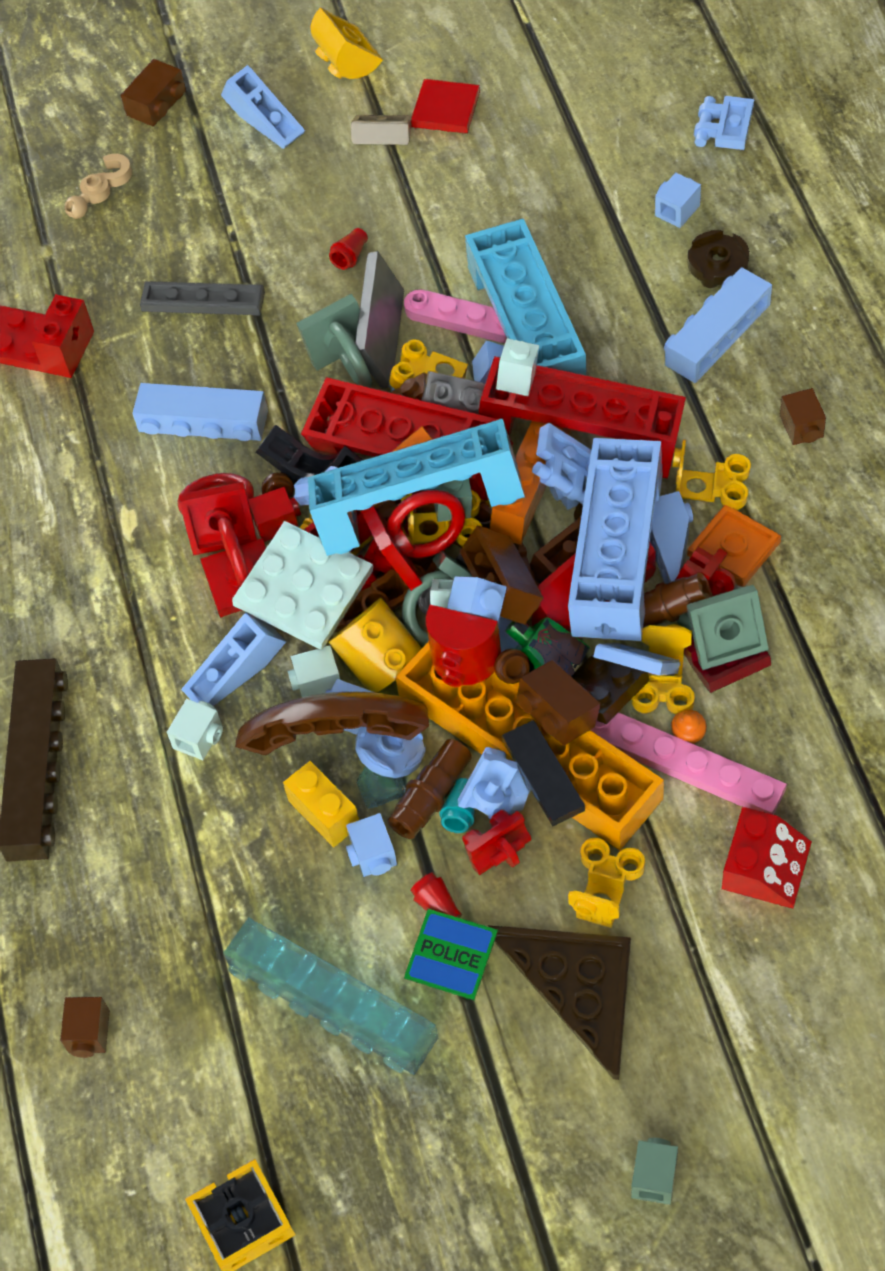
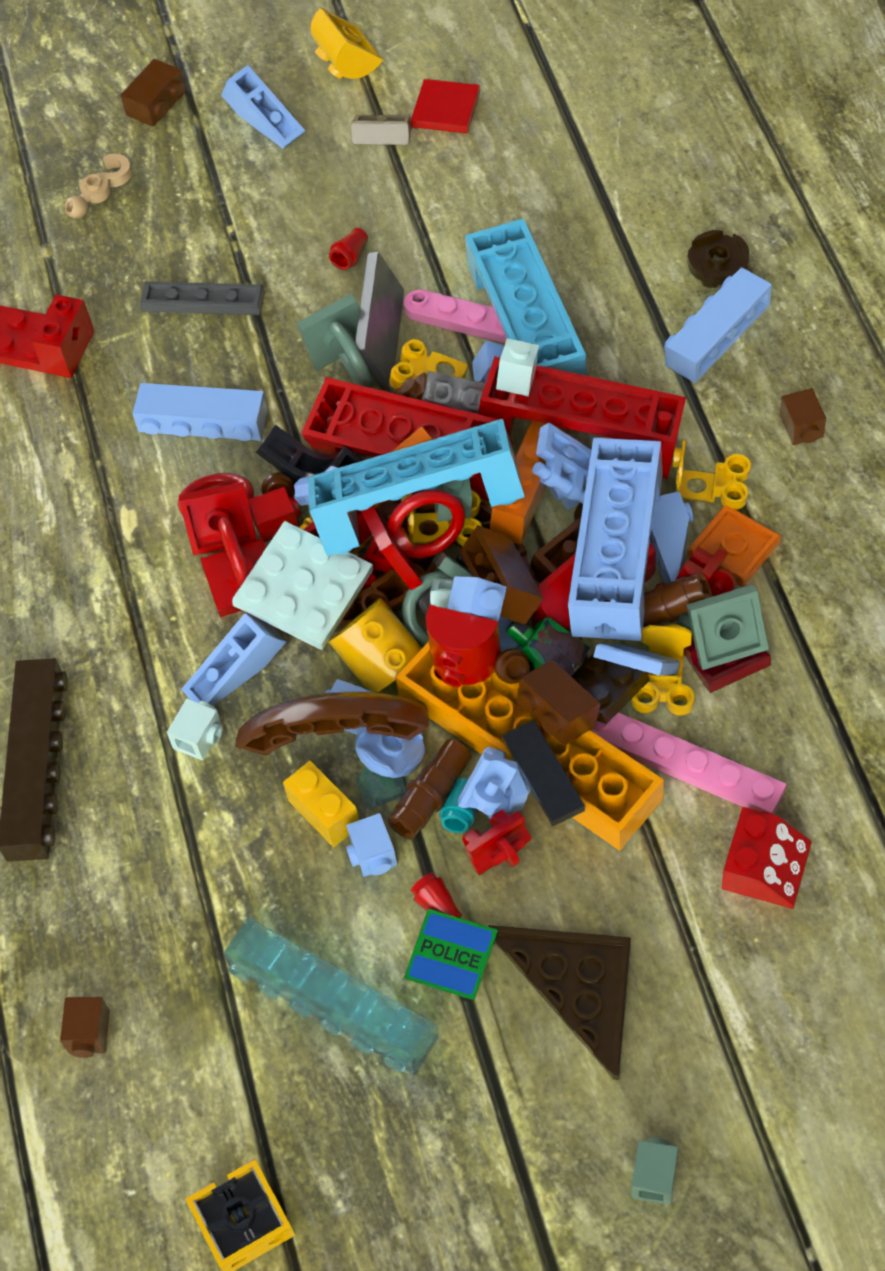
light aqua brick [288,645,340,697] -> none
yellow piece [568,838,645,928] -> none
light blue brick [655,172,701,228] -> none
orange plate [671,710,707,744] -> none
light blue plate [694,96,754,150] -> none

